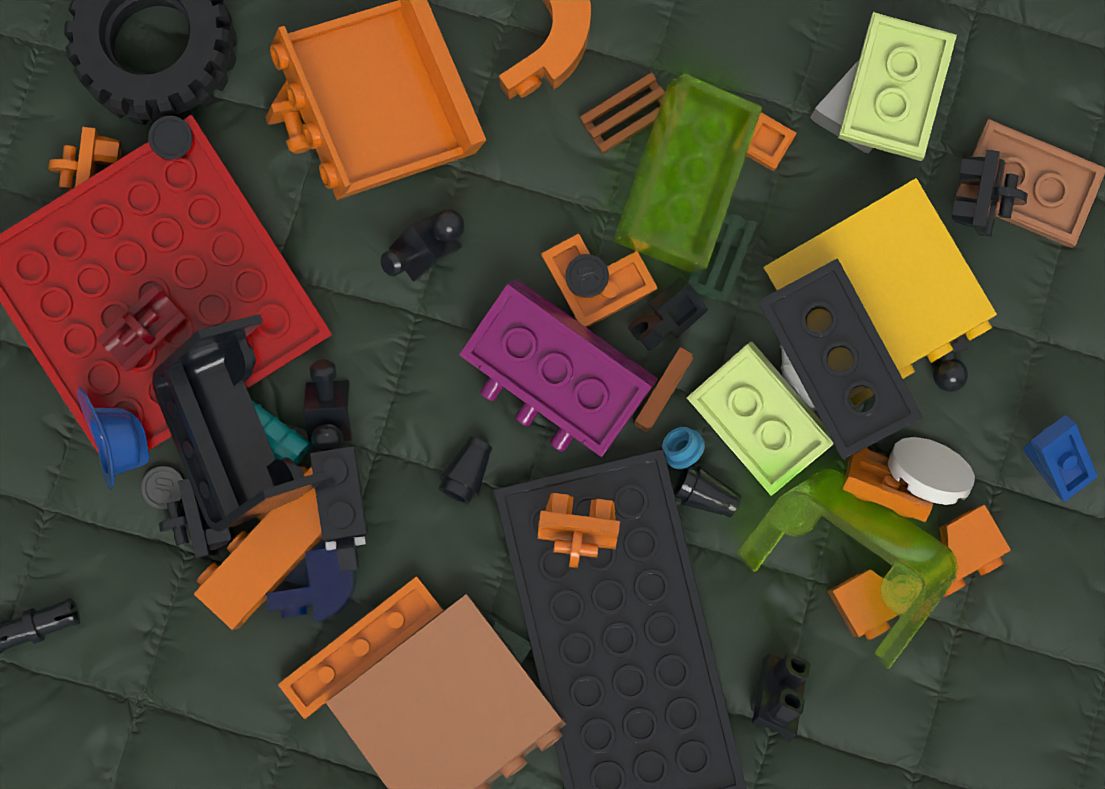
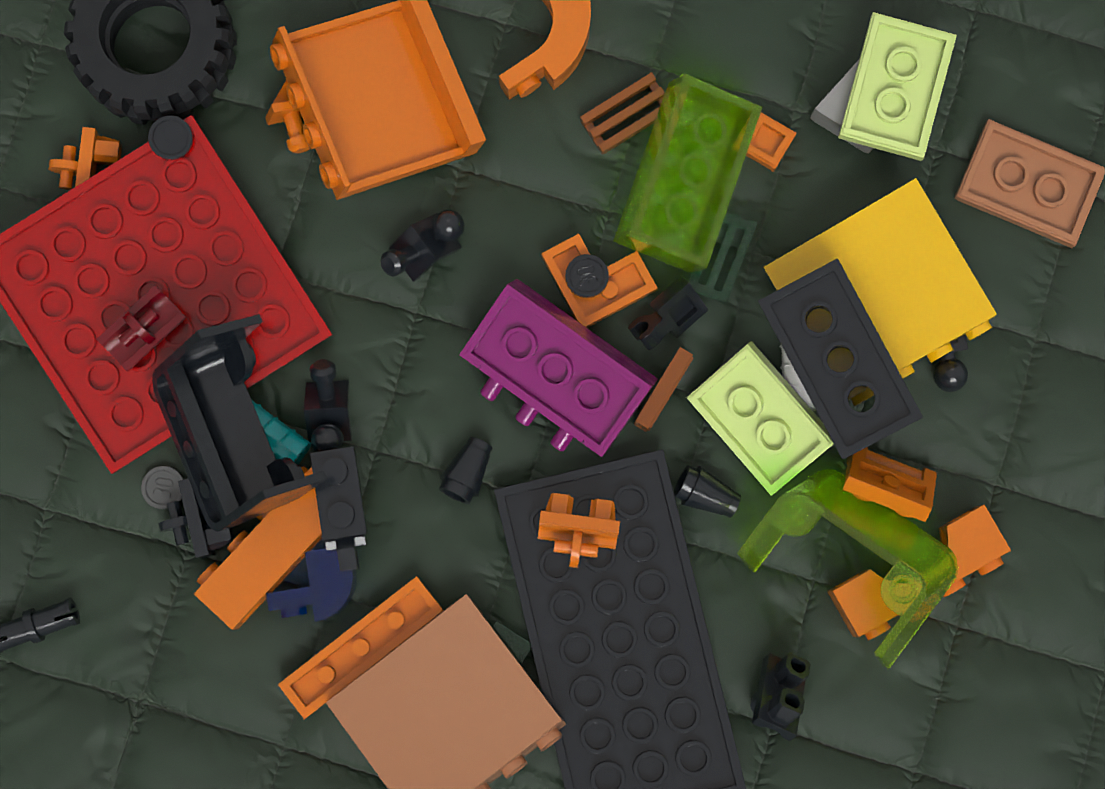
blue piece [77,387,150,489] -> none
dark azure plate [662,427,705,469] -> none
white tile [887,437,975,505] -> none
black hips [952,150,1028,237] -> none
blue slope [1024,414,1098,502] -> none

